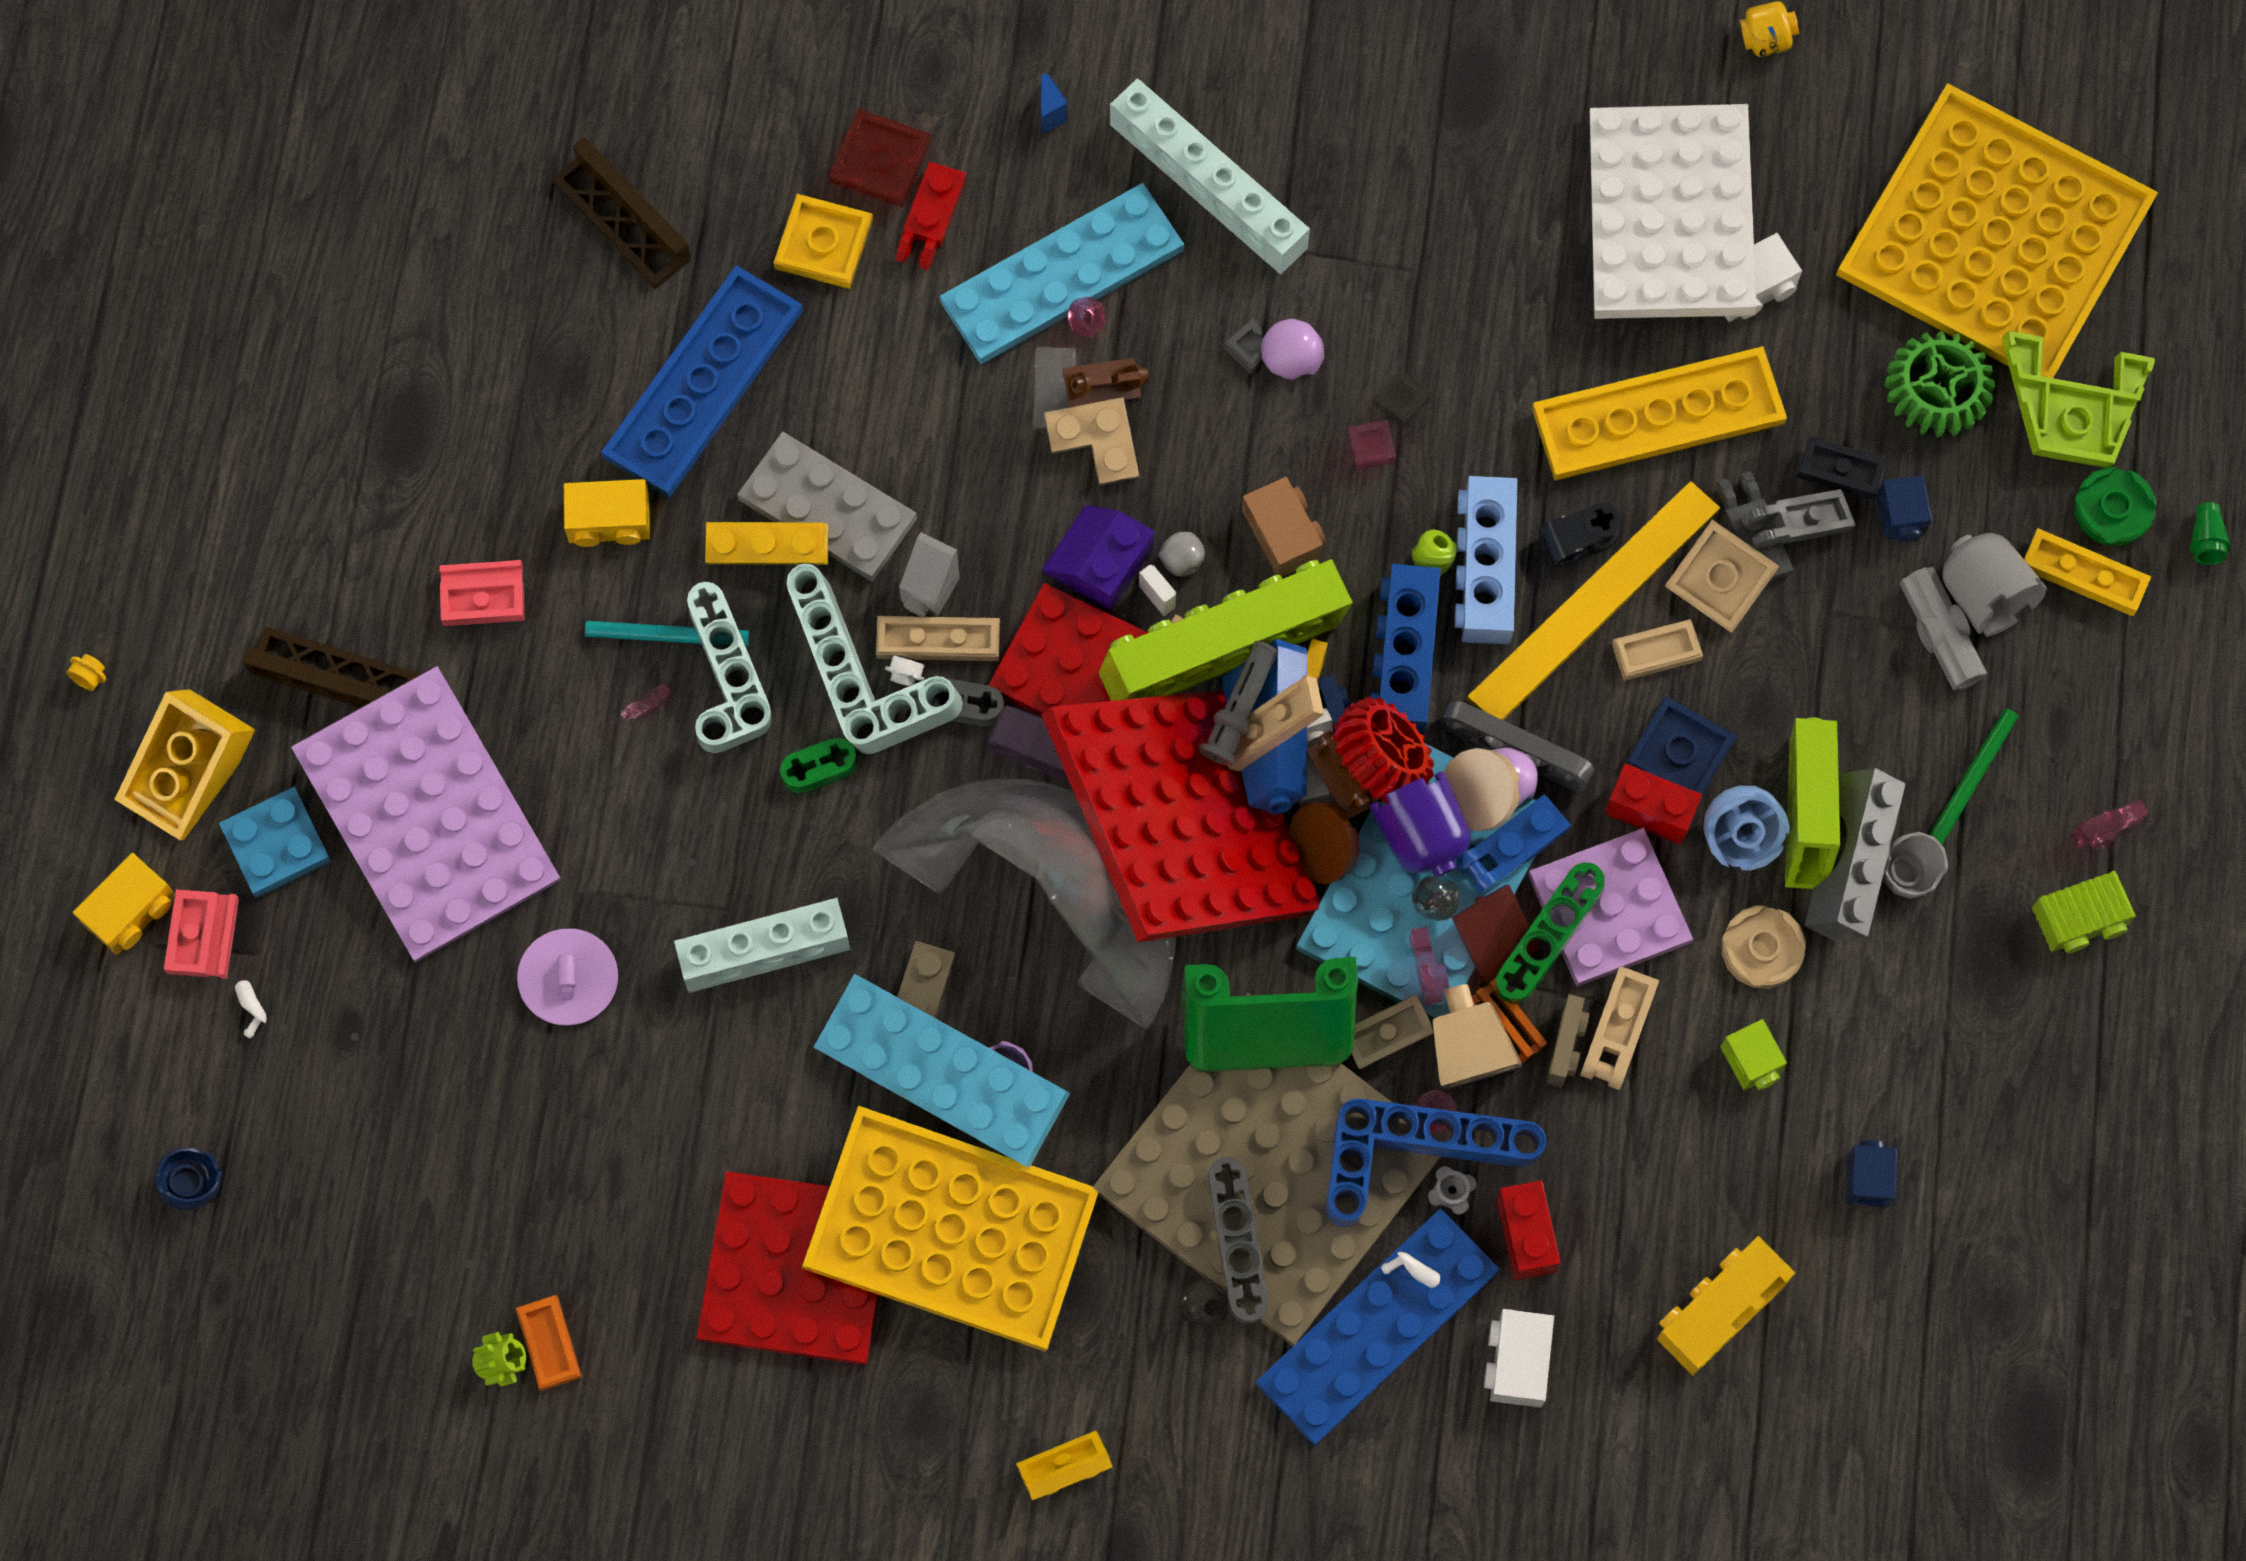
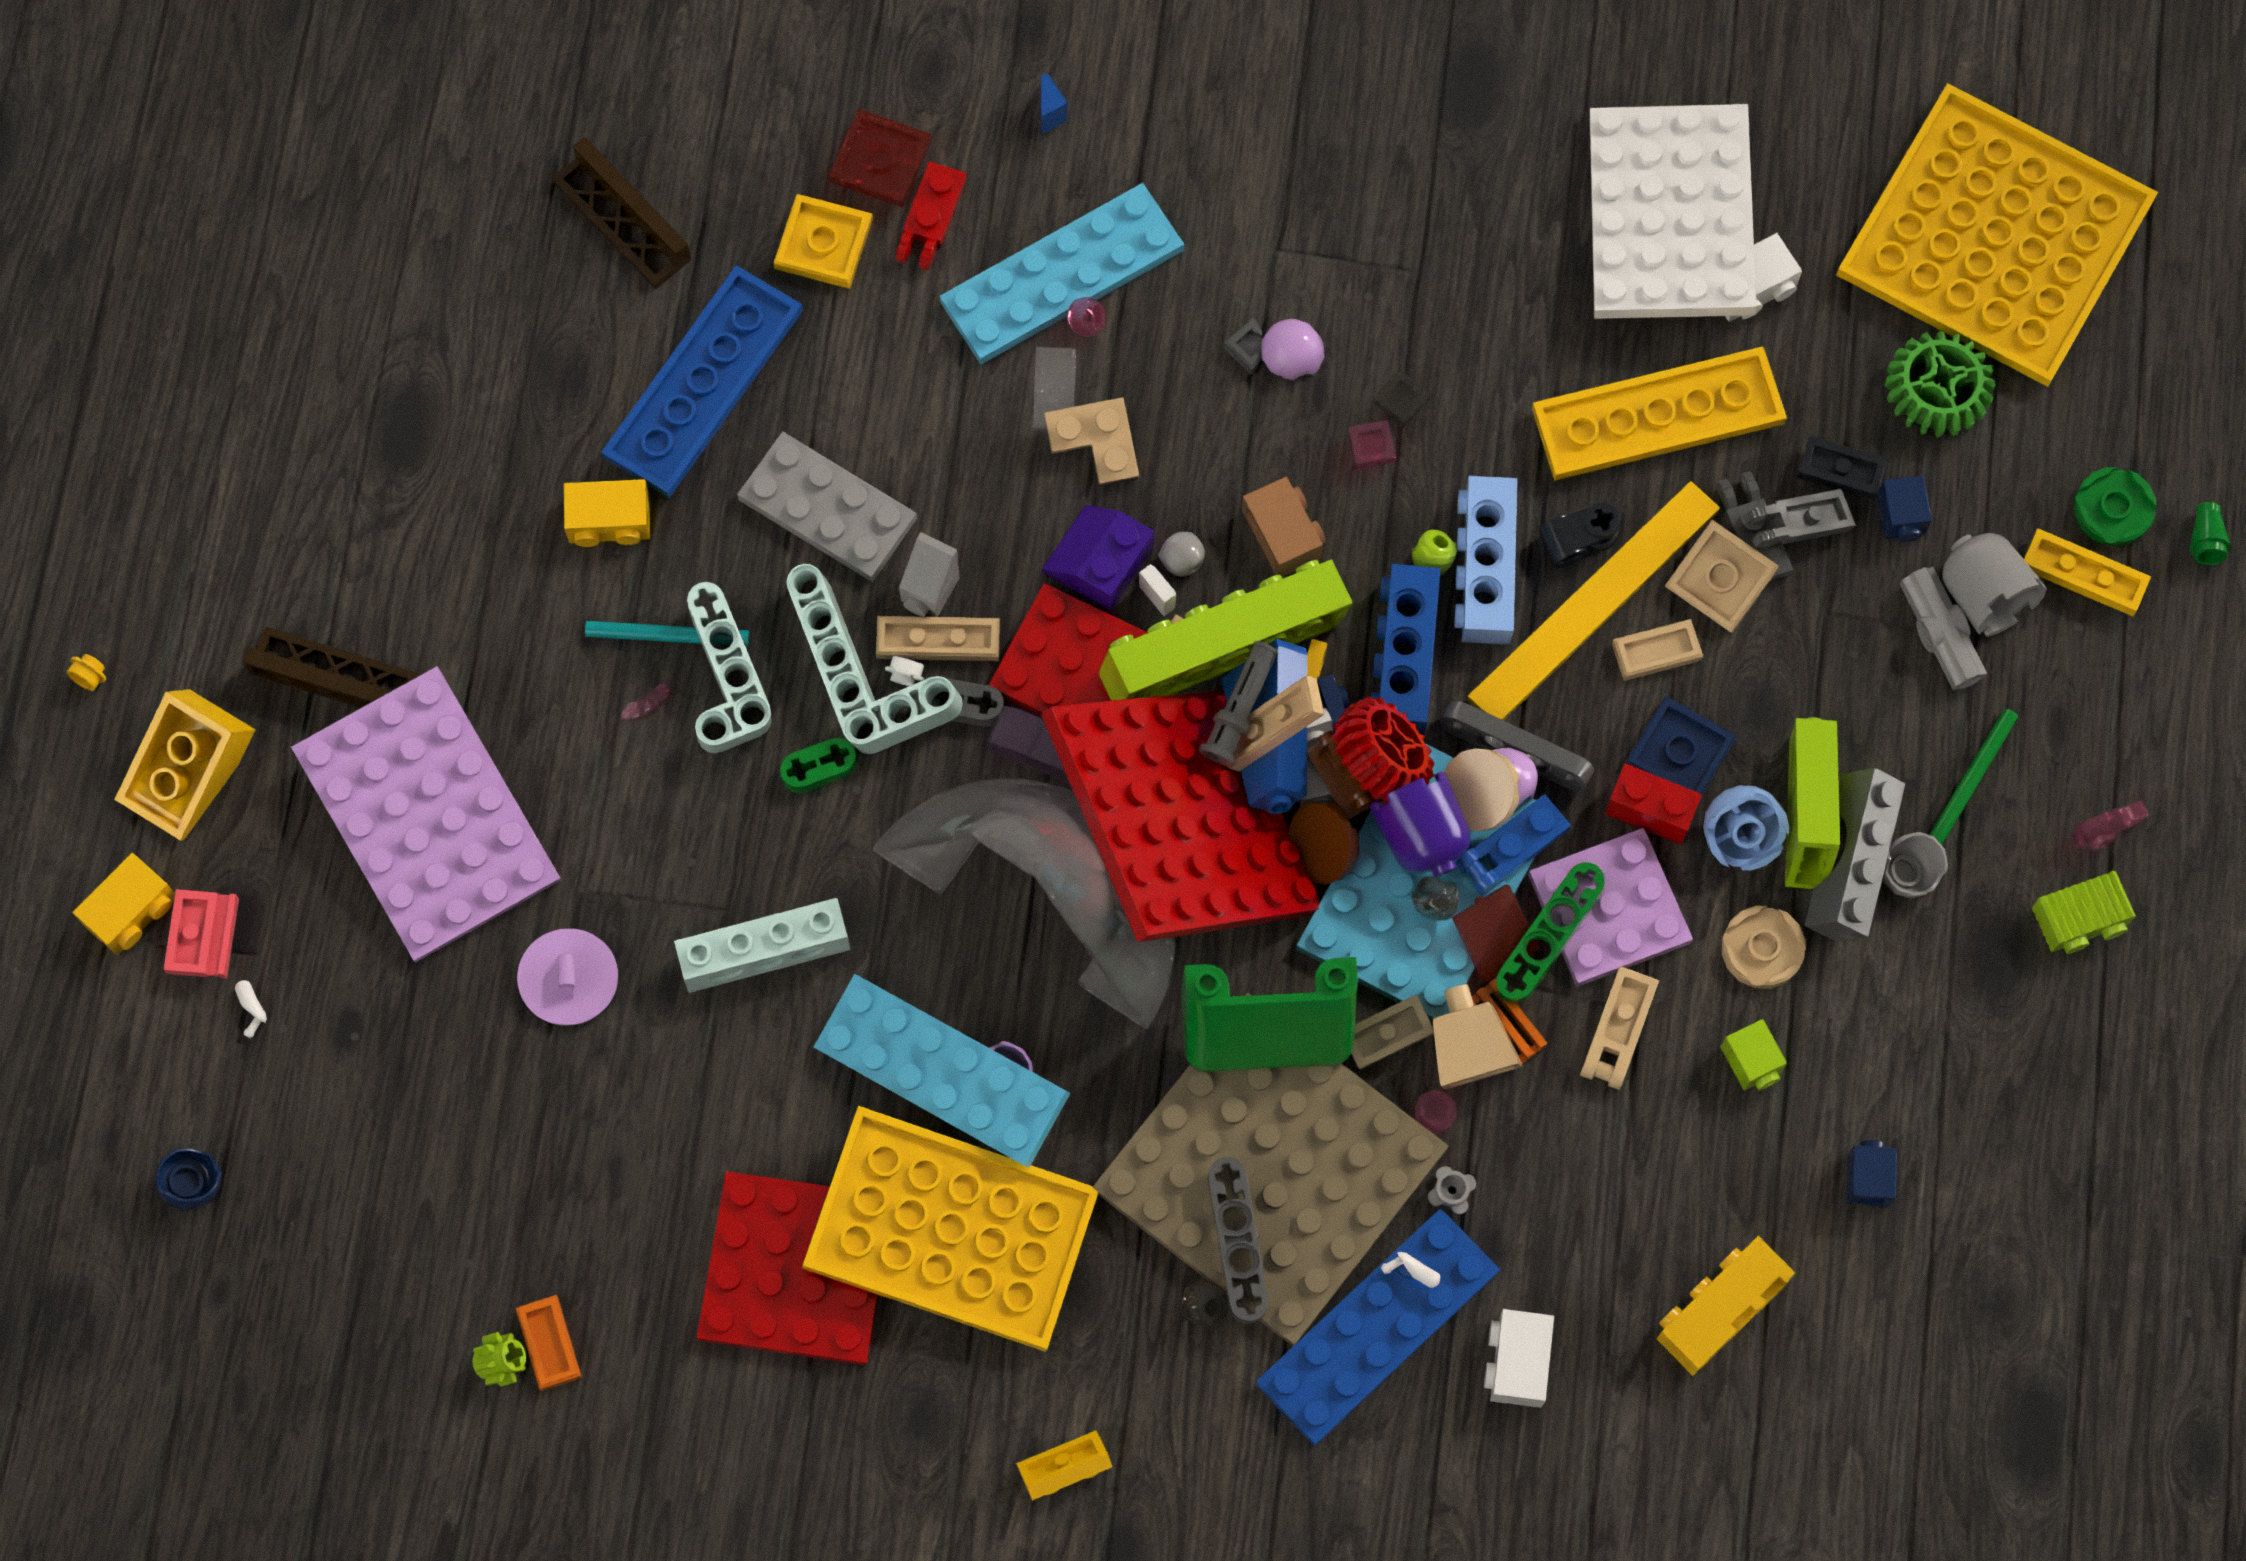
dark azure plate [219,787,331,898] -> none
coral plate [440,560,525,626] -> none
yellow plate [705,522,829,565] -> none
dark tan plate [897,941,956,1018] -> none
reddish brown hinge [1062,358,1149,408] -> none
light aqua brick [1110,78,1310,275] -> none
blue beam [1325,1098,1547,1228] -> none
clear pink plate [1409,926,1449,1006] -> none
red piece [1496,1180,1561,1281] -> none
dark tan plate [1546,994,1589,1087] -> none
yellow head [1740,1,1799,57] -> none
lime wing [2002,331,2155,468] -> none

